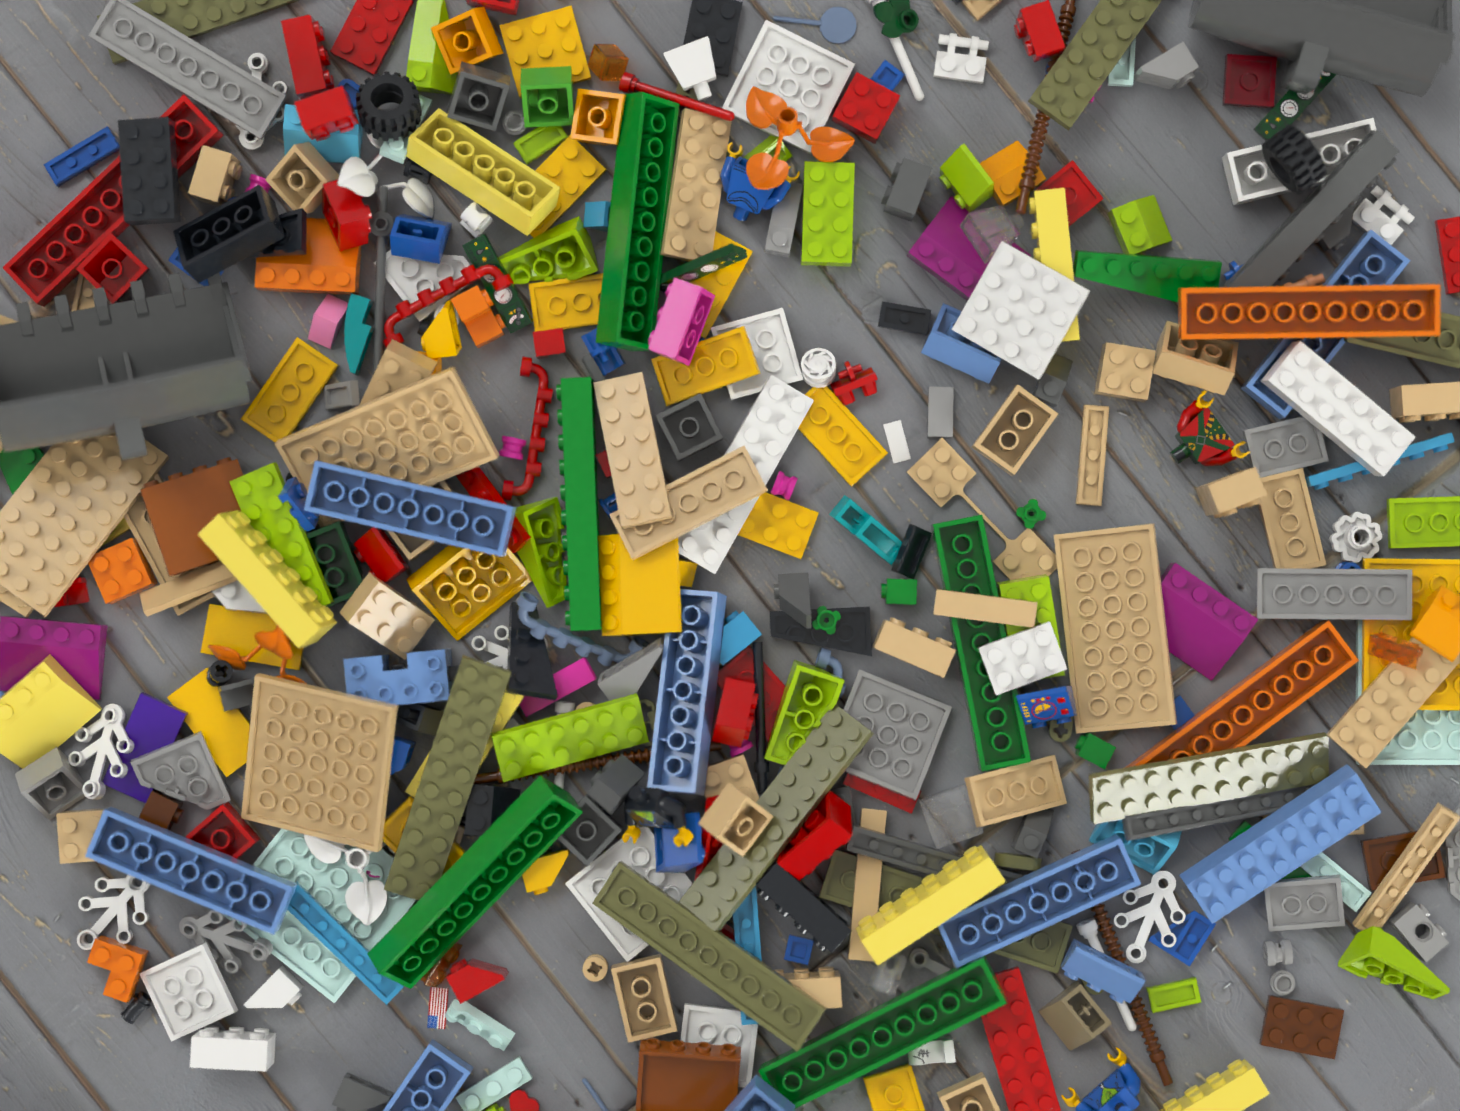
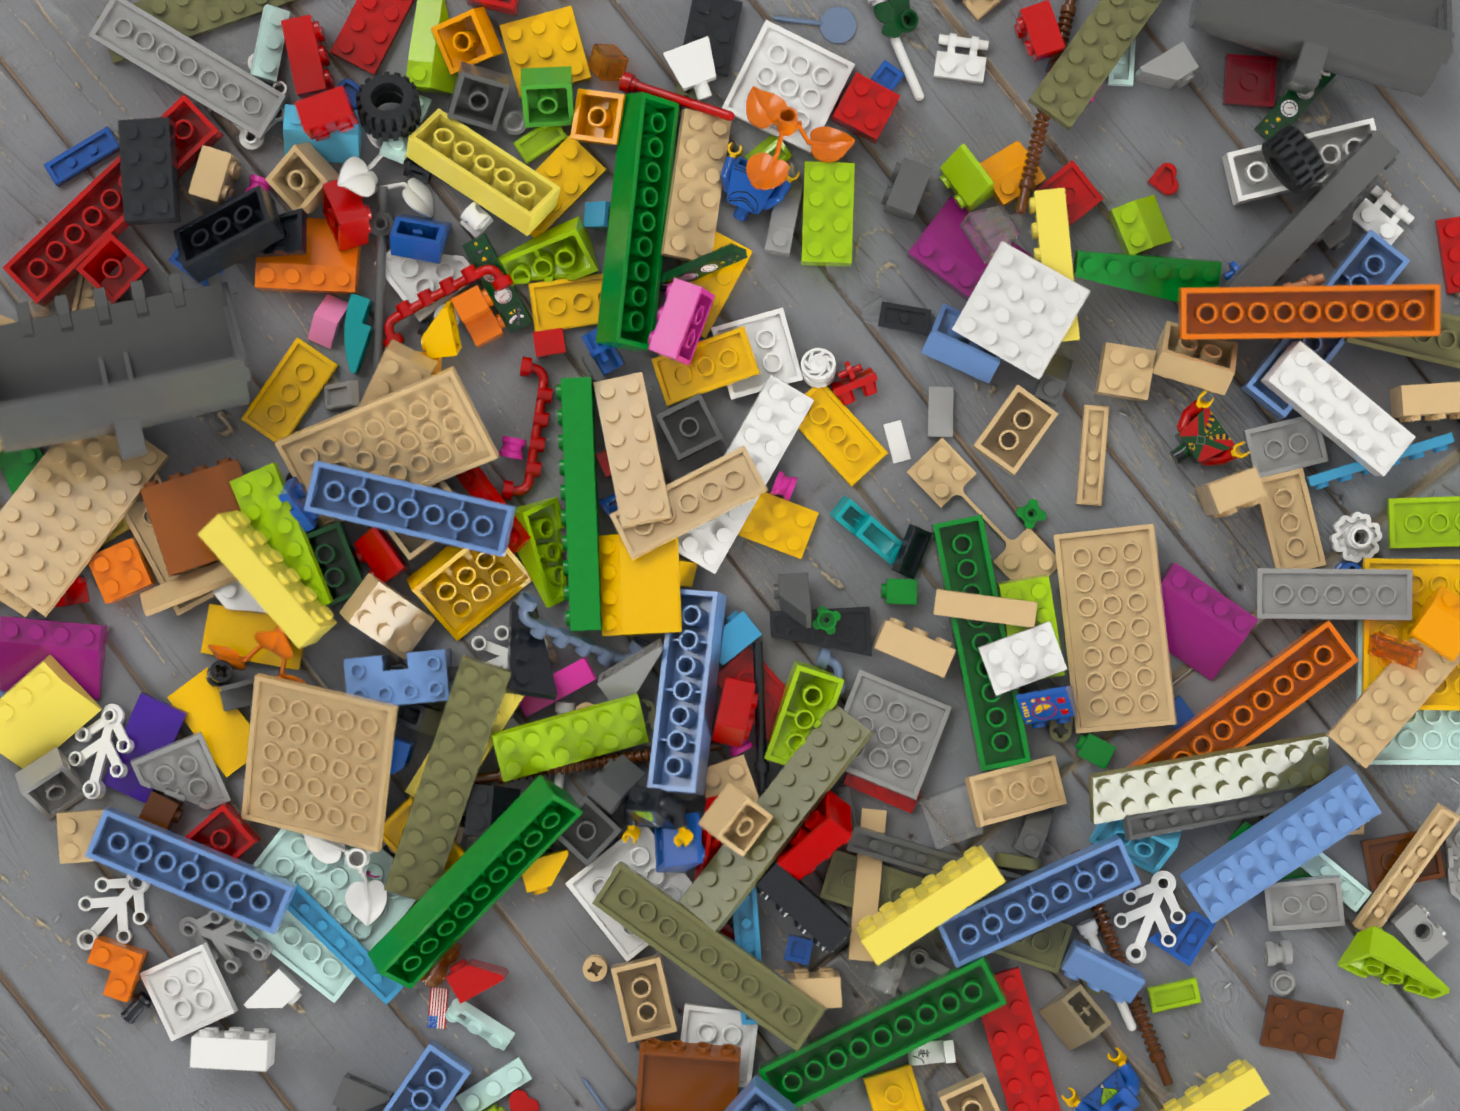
none -> light aqua plate [250,4,290,84]
none -> red tile [1147,163,1179,196]

